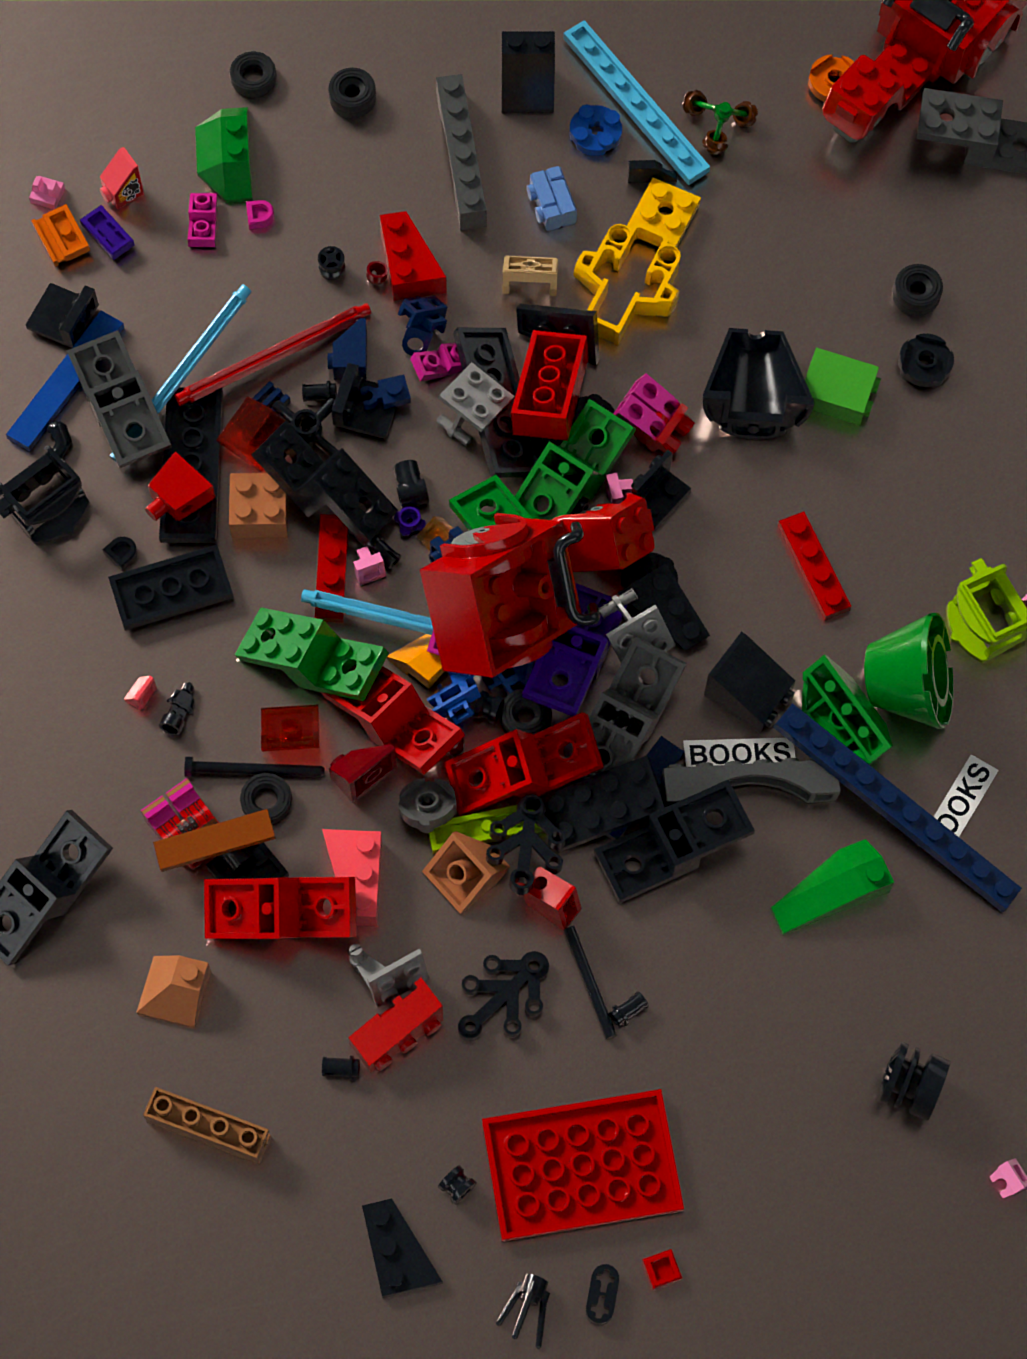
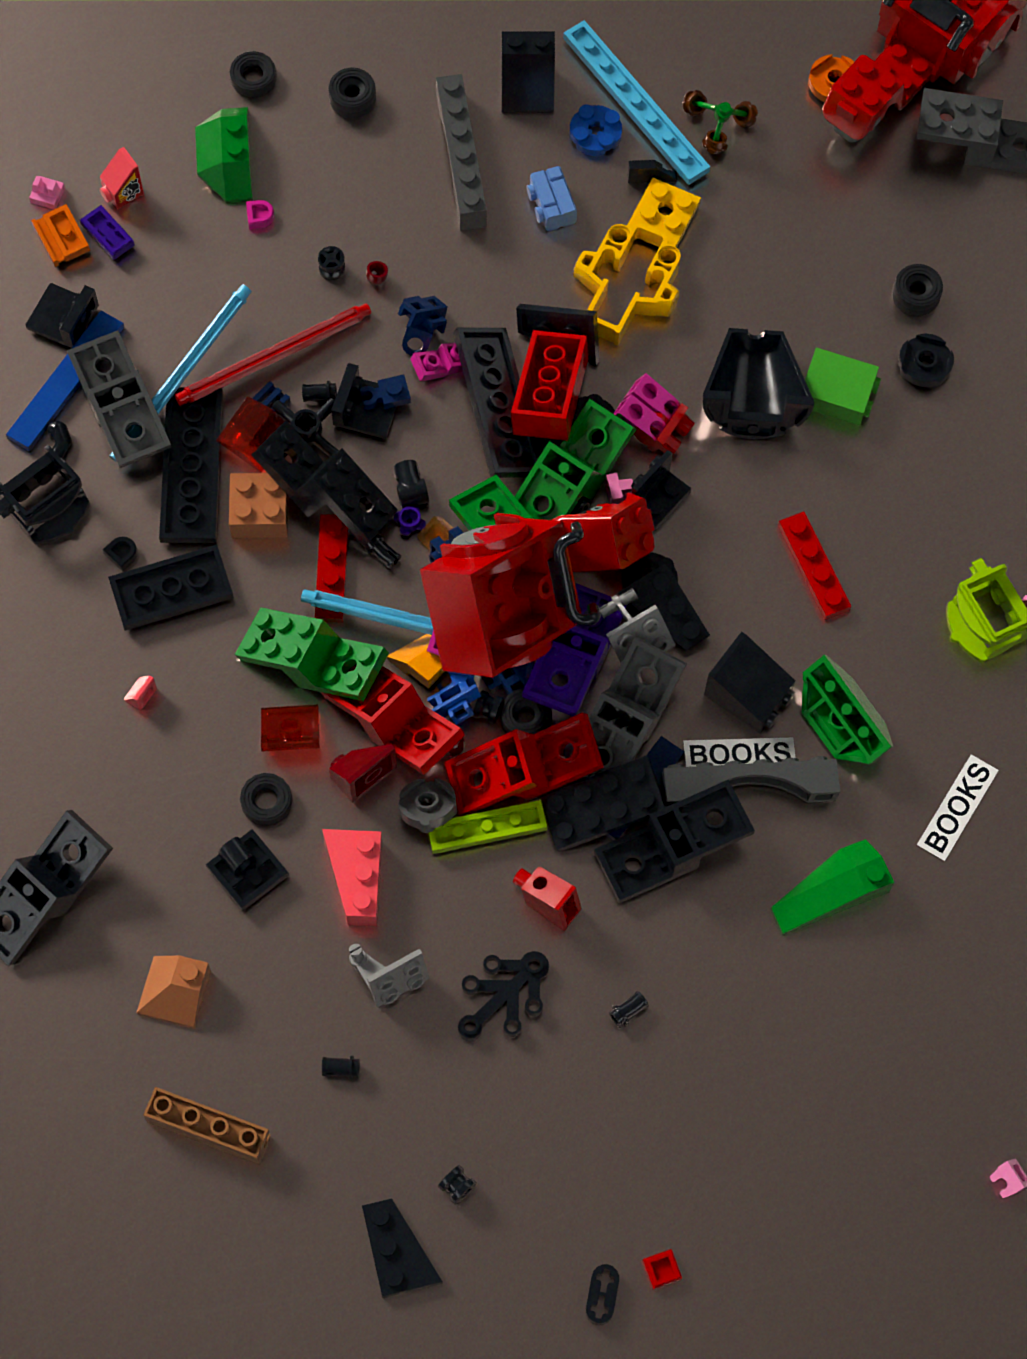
hips [141,778,219,870] -> none
red torso [145,452,215,521] -> none
dark orange tile [153,809,276,872] -> none
black piece [159,682,195,736] -> none
black bar [184,757,325,777] -> none
dark pink slope [187,193,217,247] -> none
red bracket [204,877,356,939] -> none
dark blue slope [327,318,367,380] -> none
red wedge [348,977,443,1073] -> none
bright pink tile [353,546,386,586] -> none
red wedge [380,211,447,301] -> none
nougat slope [422,831,510,914] -> none
light grey plate [436,362,515,446] -> none
red plate [482,1089,684,1242] -> none
black plant [486,794,566,895] -> none
black plant [496,1273,550,1349] -> none
tan piece [502,256,558,296] -> none
black bar [564,926,617,1040] -> none
dark blue plate [773,703,1022,913] -> none
green cone [864,613,954,729] -> none
black wheel [879,1042,951,1121] -> none

